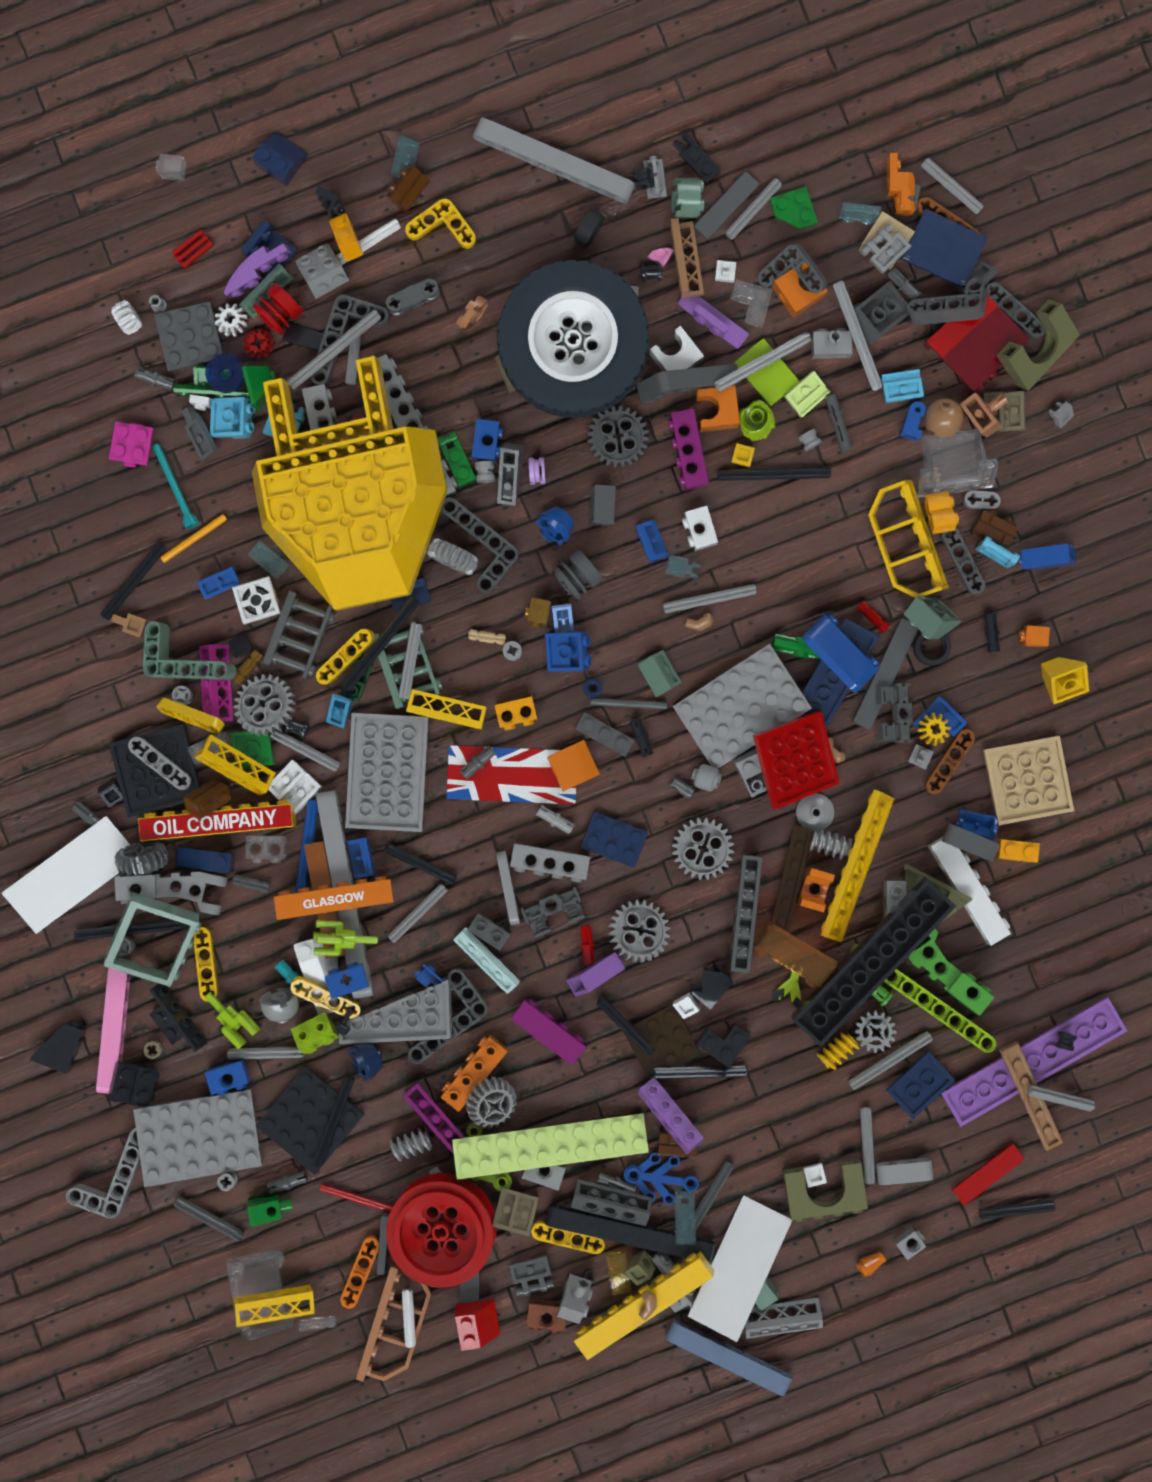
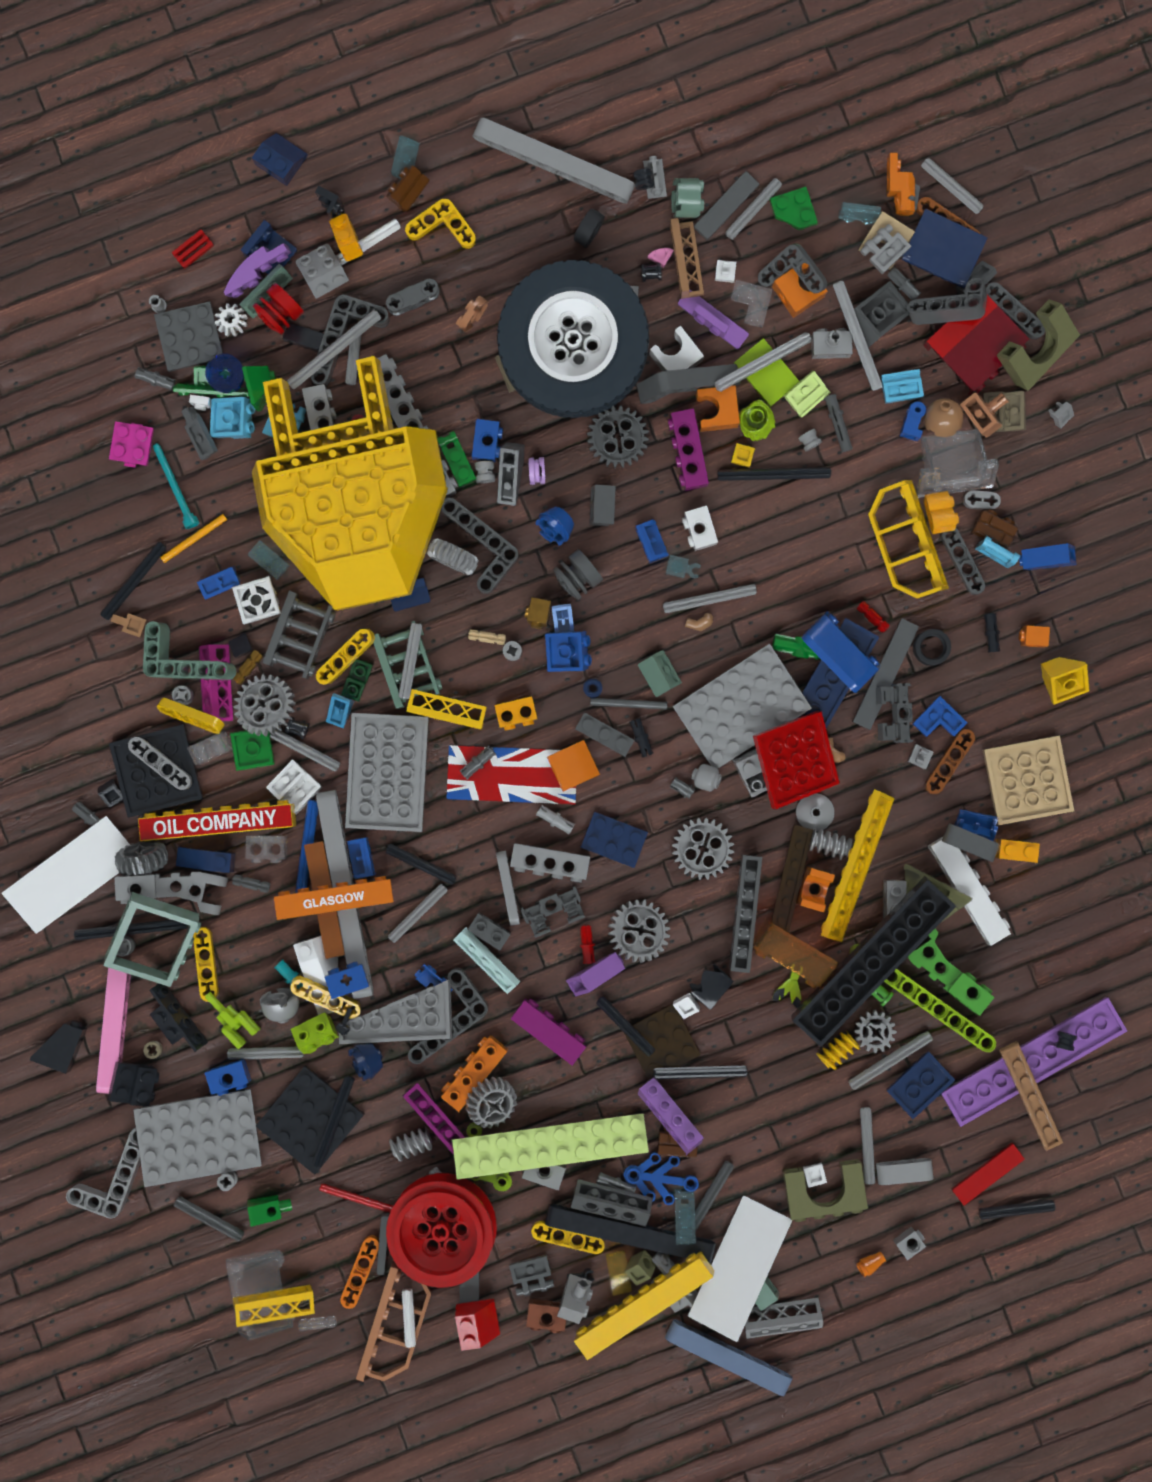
white gear [112,300,142,335] -> none
clear brick [156,154,187,181] -> none
reddish brown brick [184,778,231,820] -> none
yellow fence [194,735,276,796] -> none
red gear [243,328,274,359] -> none
dark grey pin [267,1170,308,1194] -> none
lime plant [313,920,378,956] -> none
black axle [341,596,420,691] -> none
dark tan slope [492,1188,539,1236] -> none
medium nougat arm [639,1290,657,1320] -> none
black hinge [673,132,721,185] -> none
black brick [696,1022,751,1068] -> none
sand green slope [904,596,962,639] -> none
yellow gear [917,713,951,746] -> none
light grey axle [1027,1085,1095,1112] -> none

